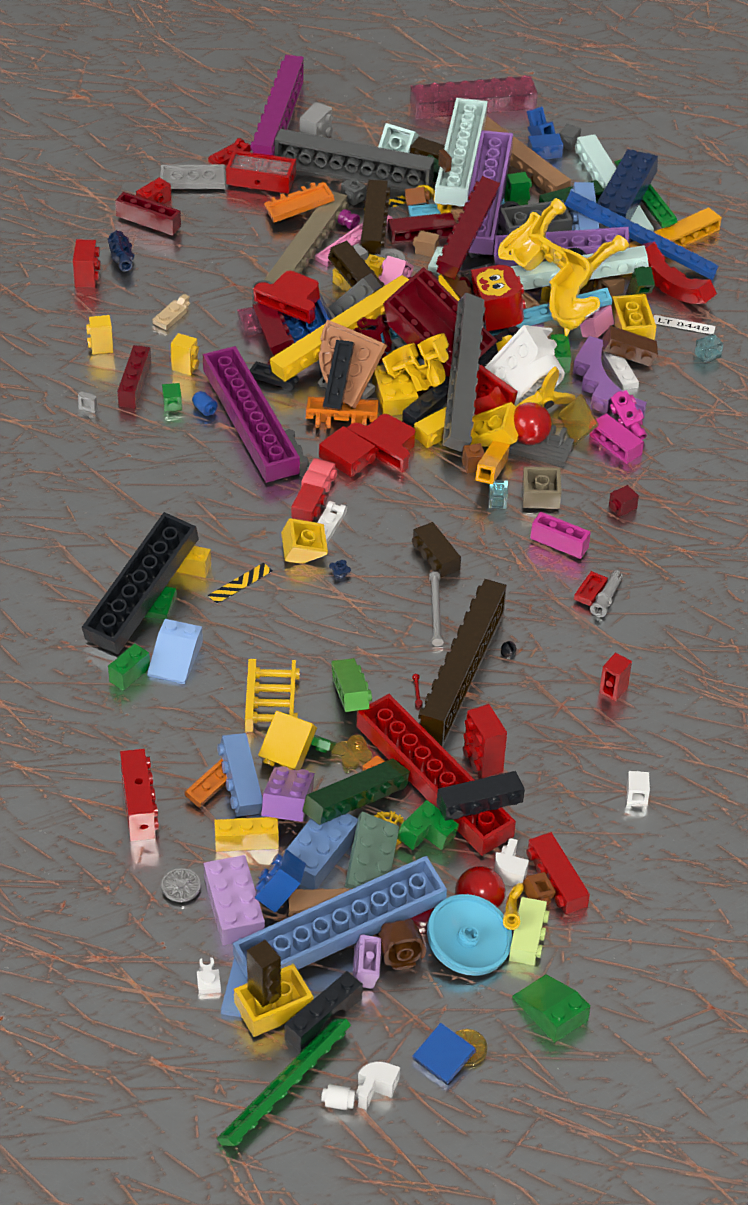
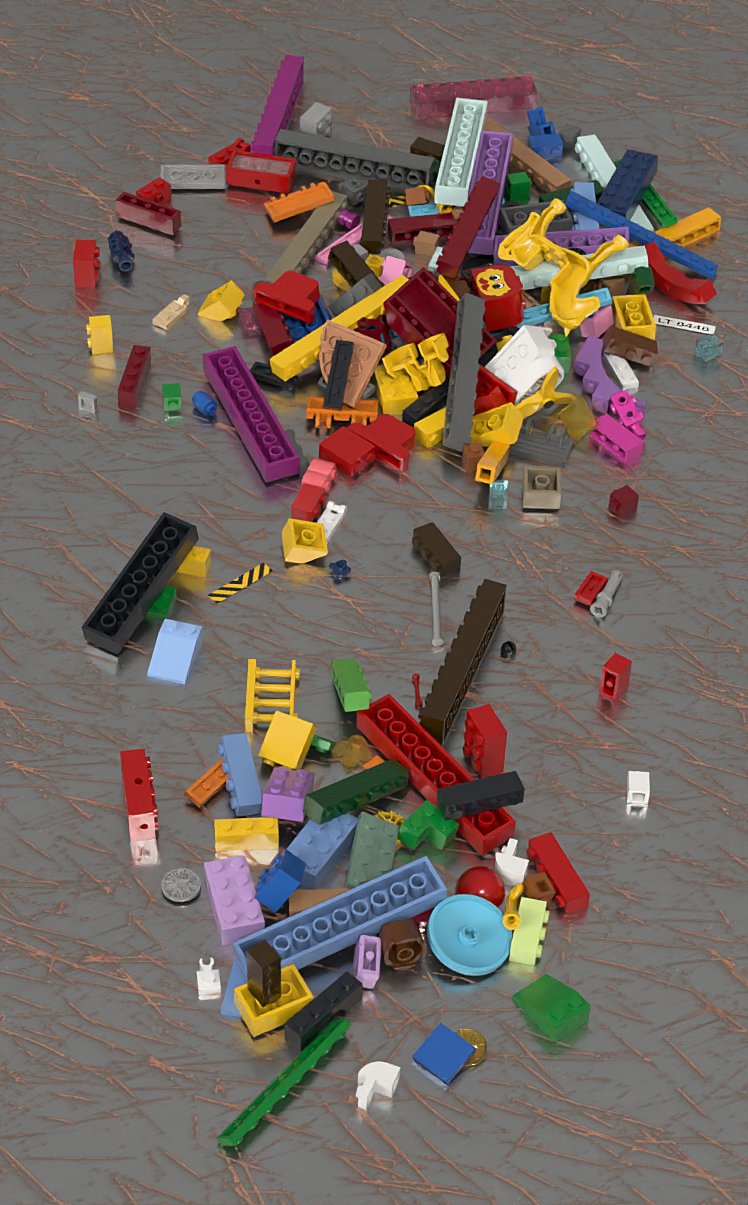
green brick [108,643,150,691] -> none
yellow brick [171,333,200,376] -> none
white brick [321,1084,356,1110] -> none
light aqua slope [378,123,420,153] -> none
reddish brown tile [438,149,452,173] -> none
red piece [514,402,552,445] -> none
dark pink brick [531,512,591,559] -> none
none -> yellow slope [197,280,245,321]

